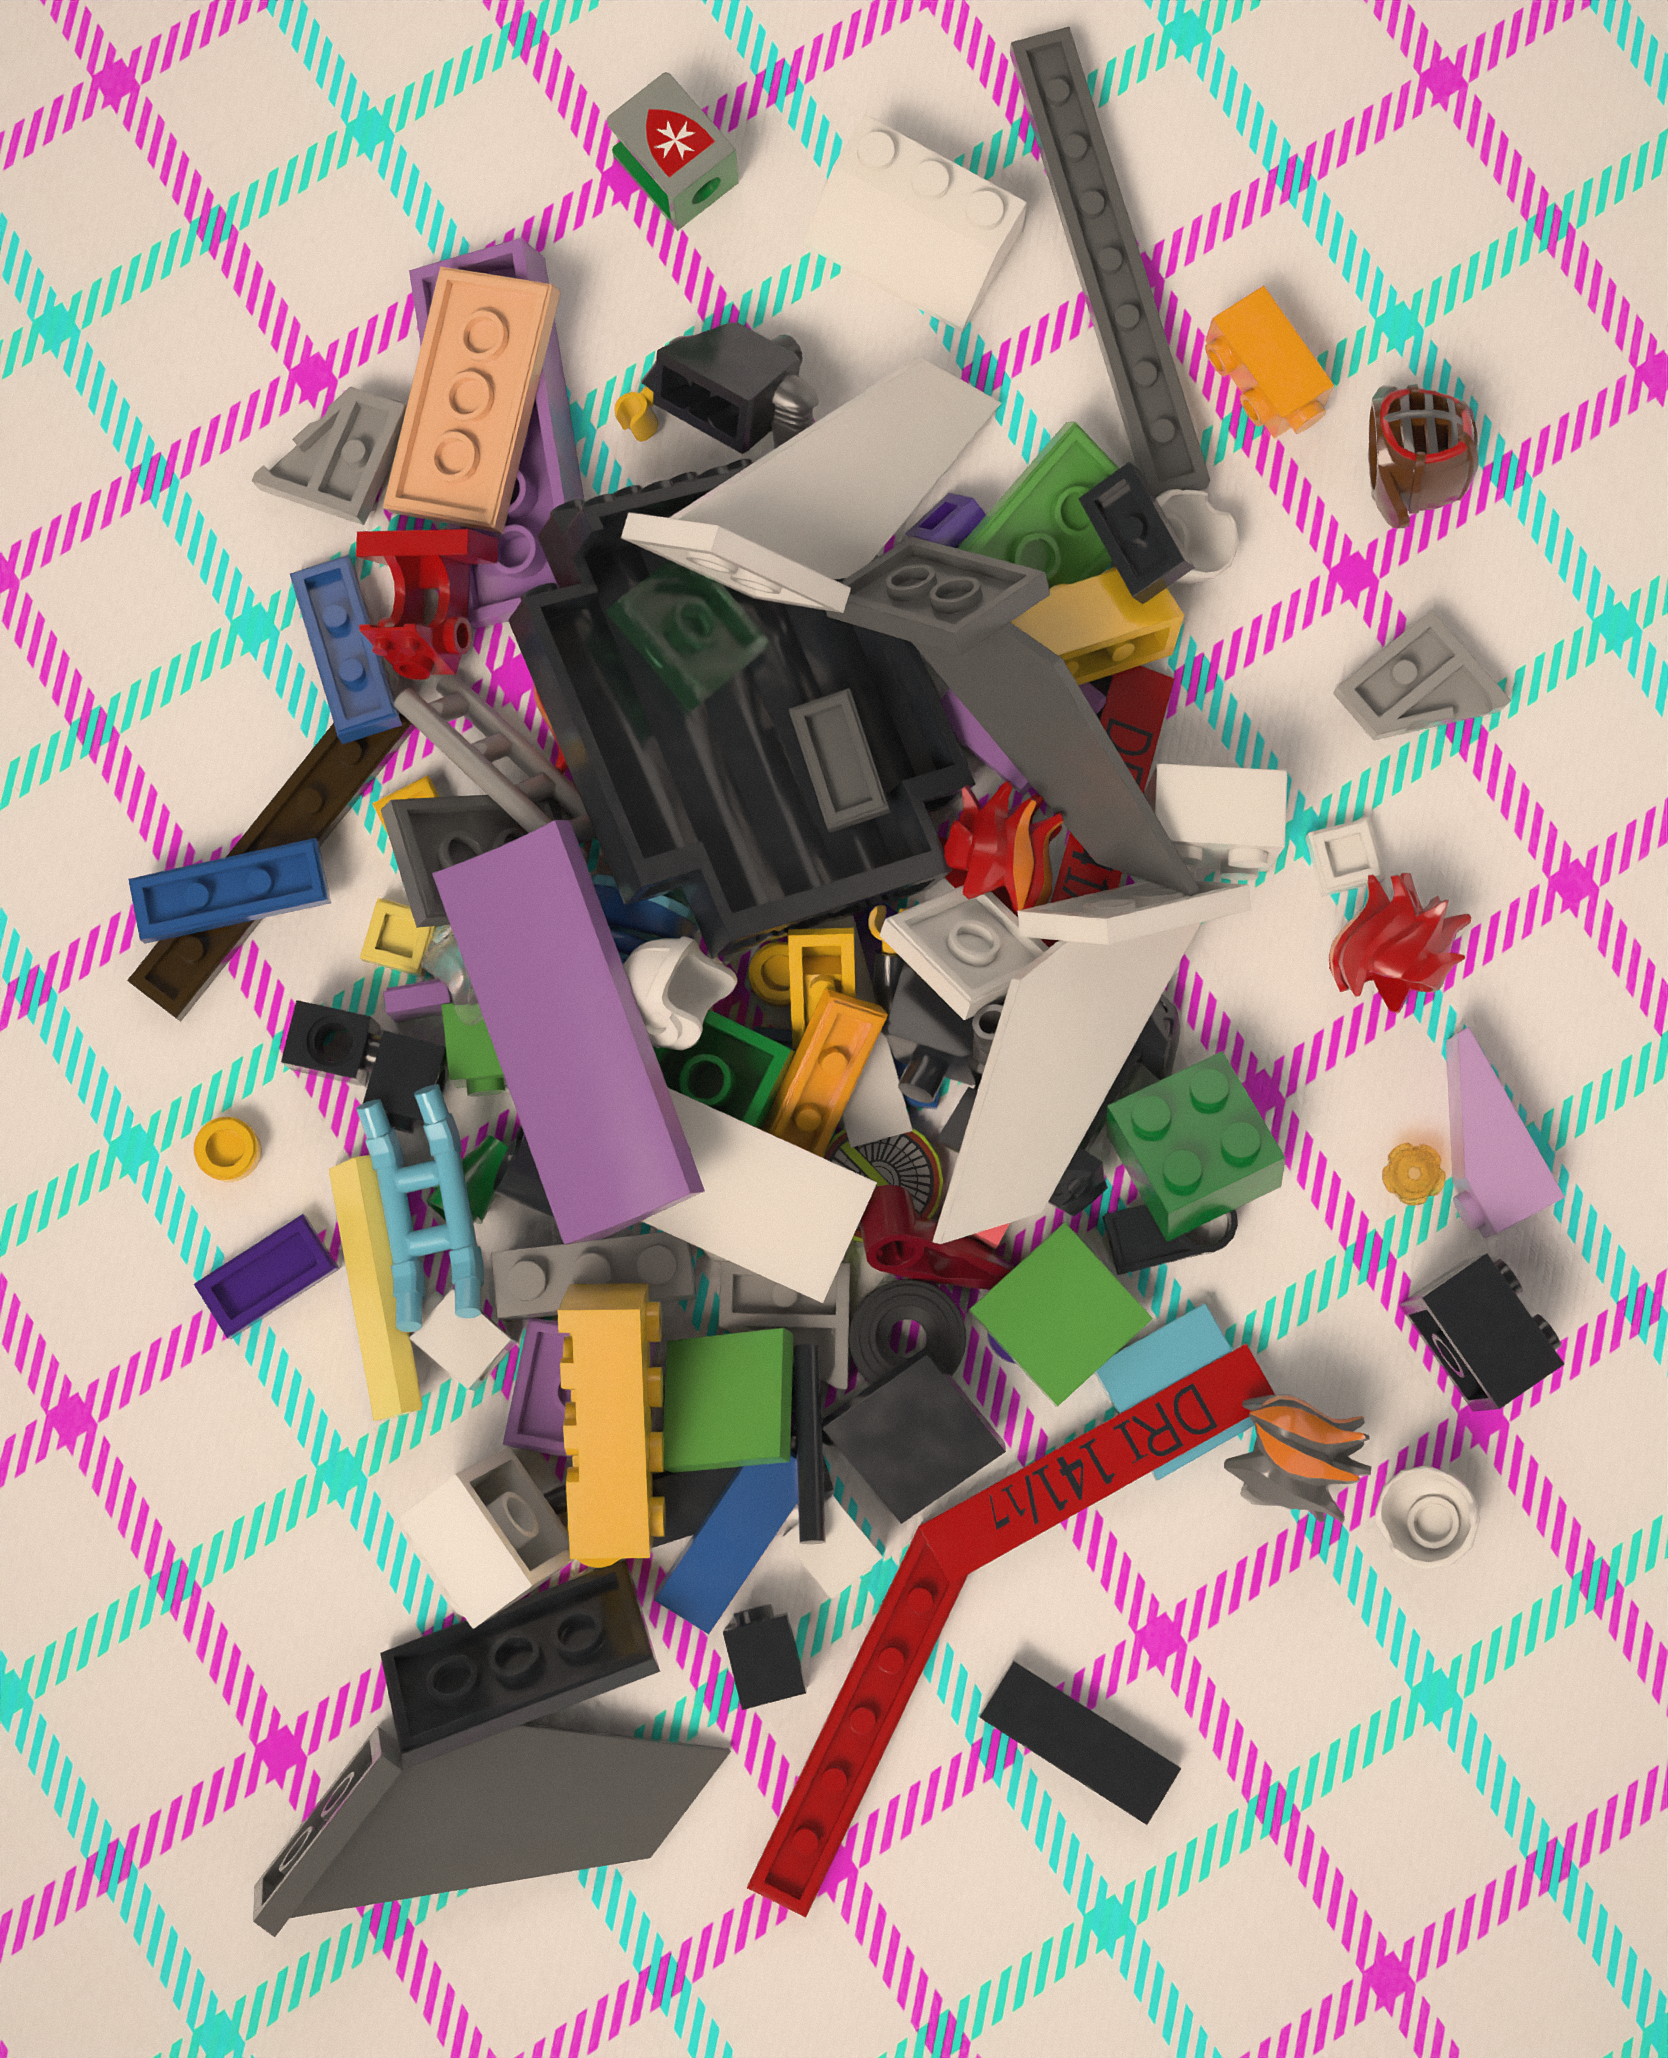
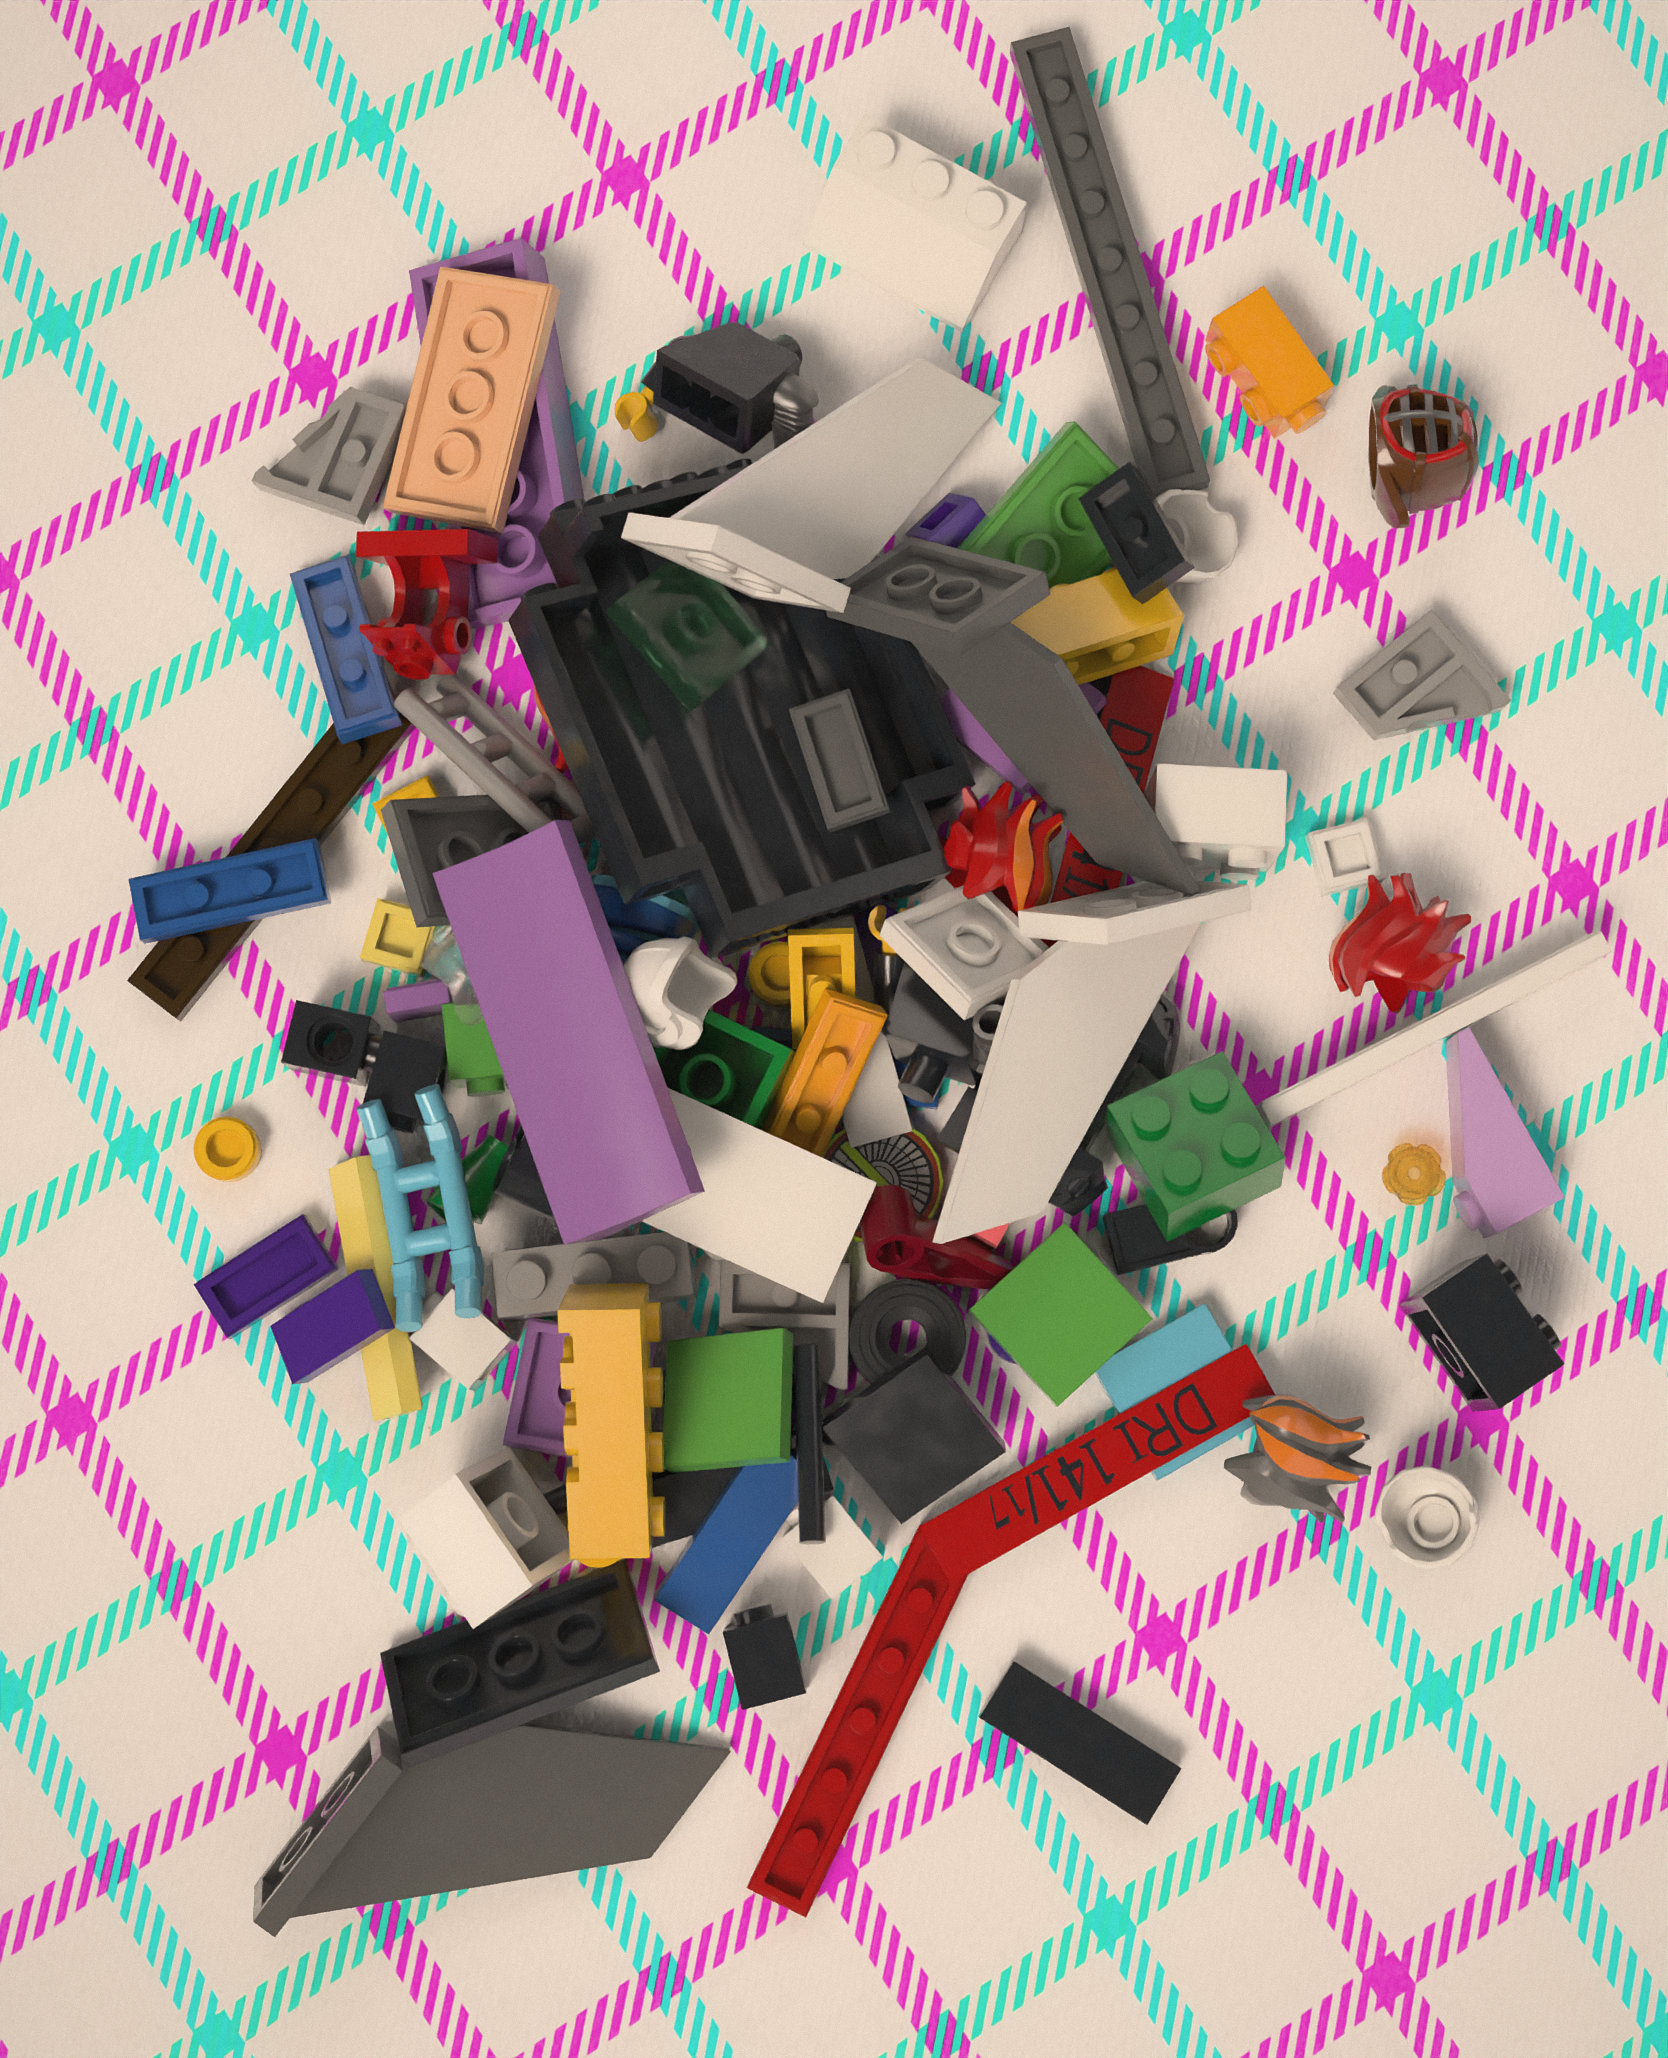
piece [607,72,739,231] -> none
none -> dark purple tile [270,1269,395,1385]
none -> white tile [1255,931,1612,1129]

